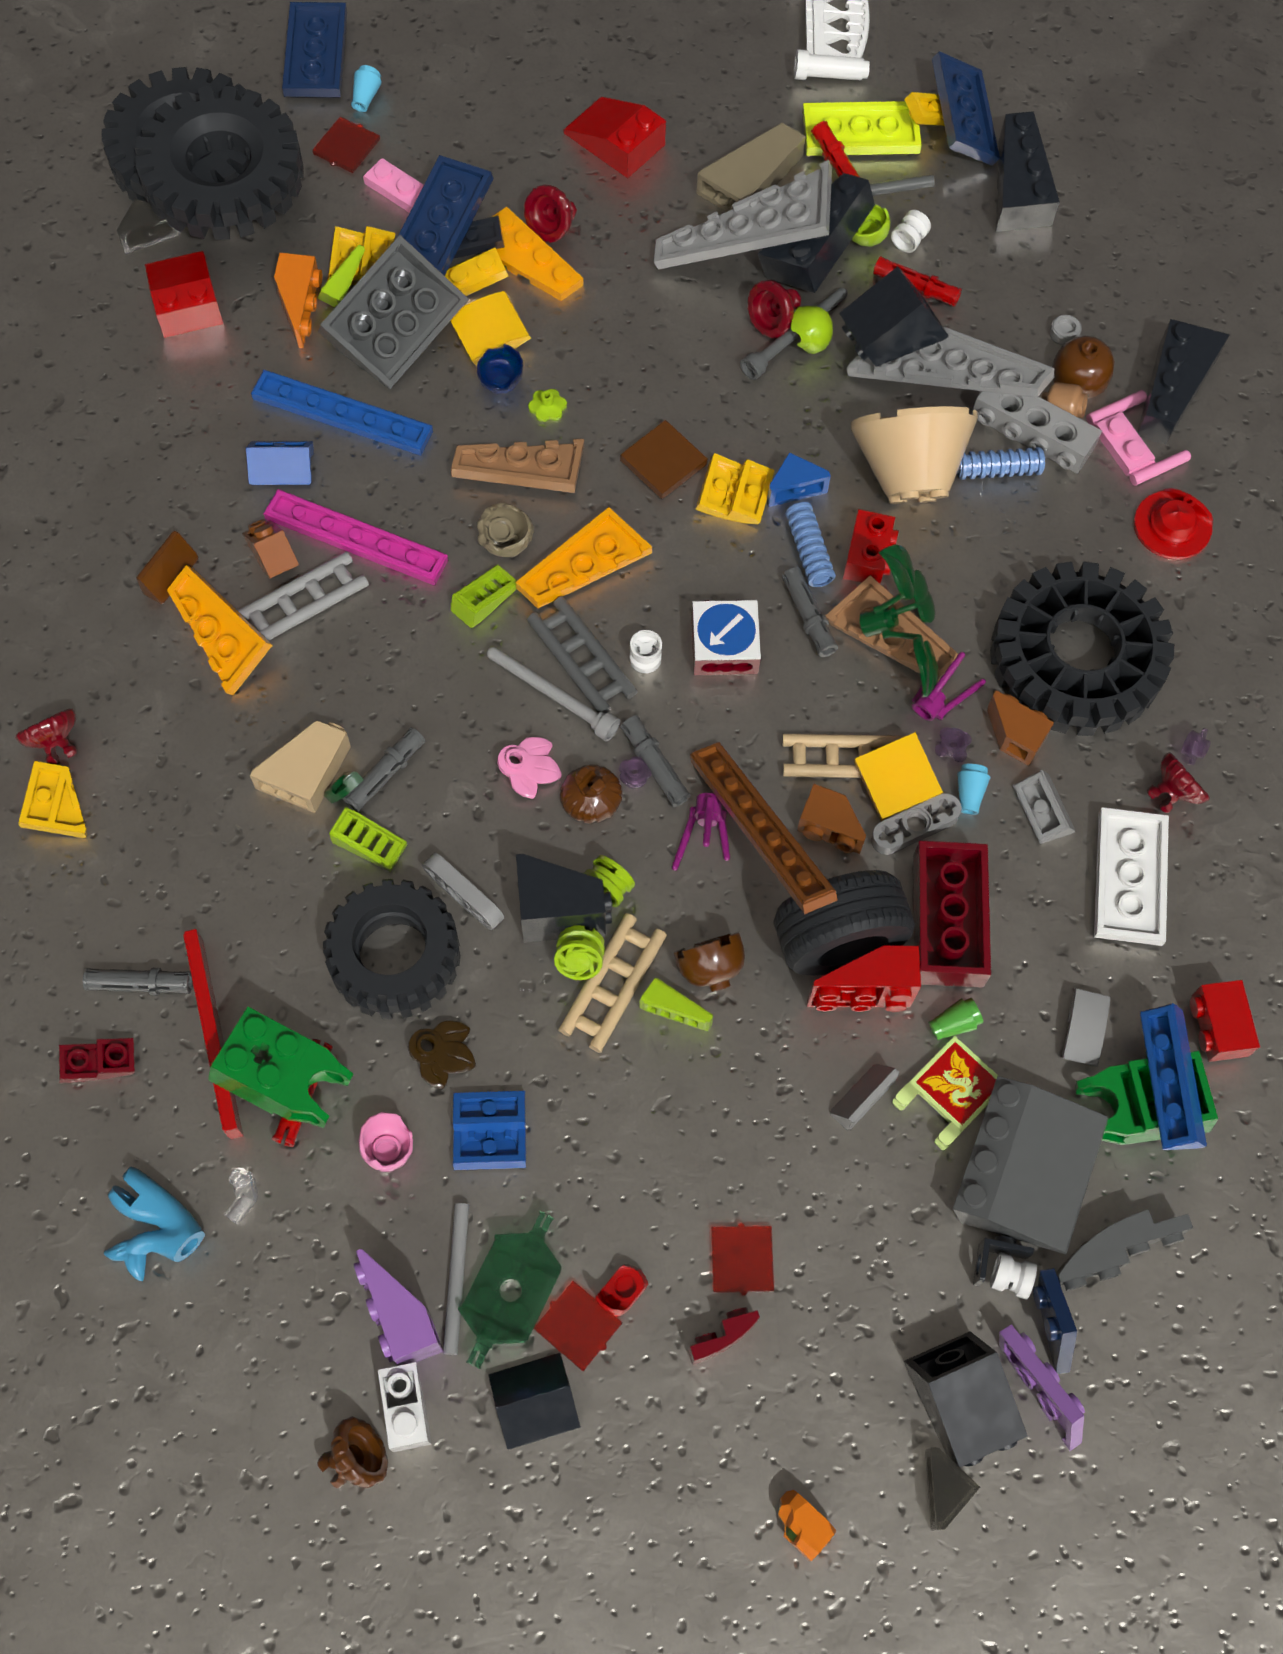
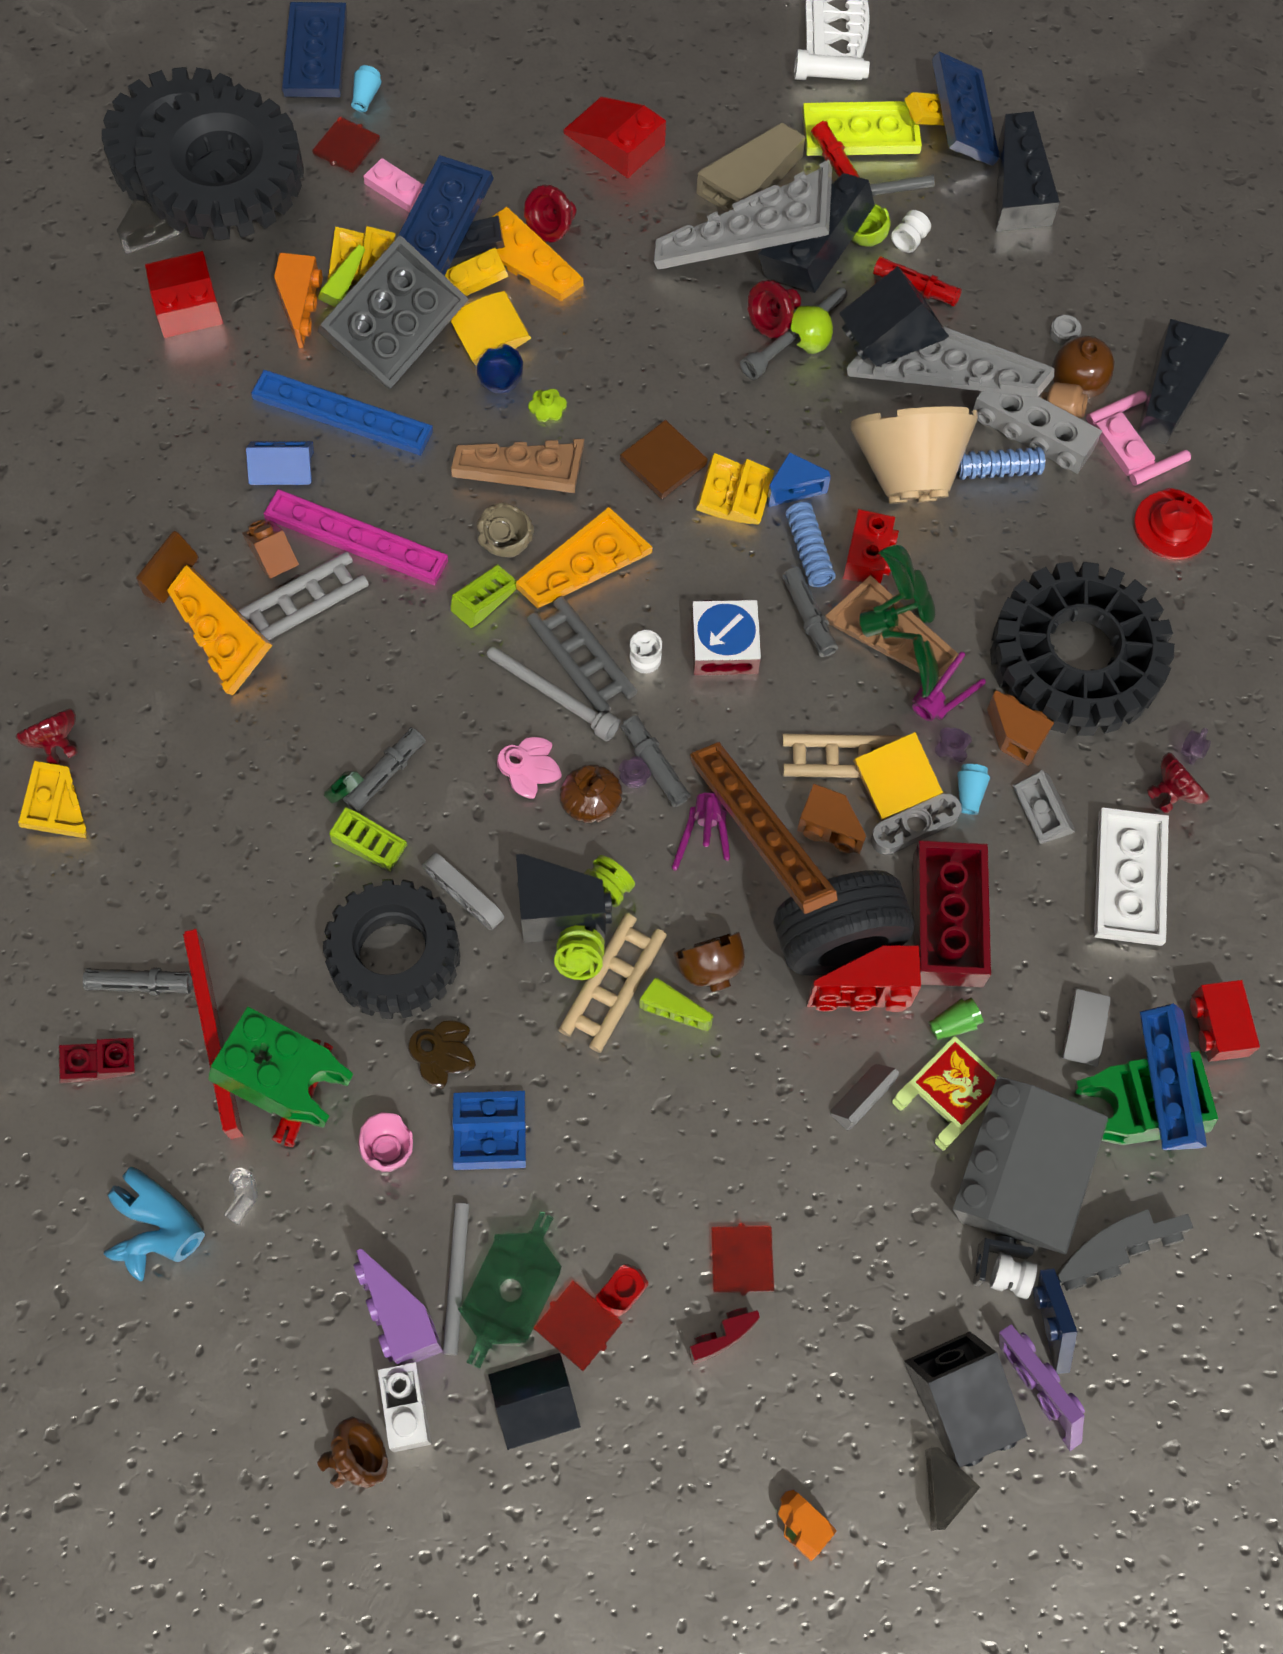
tan slope [250,721,351,813] -> none

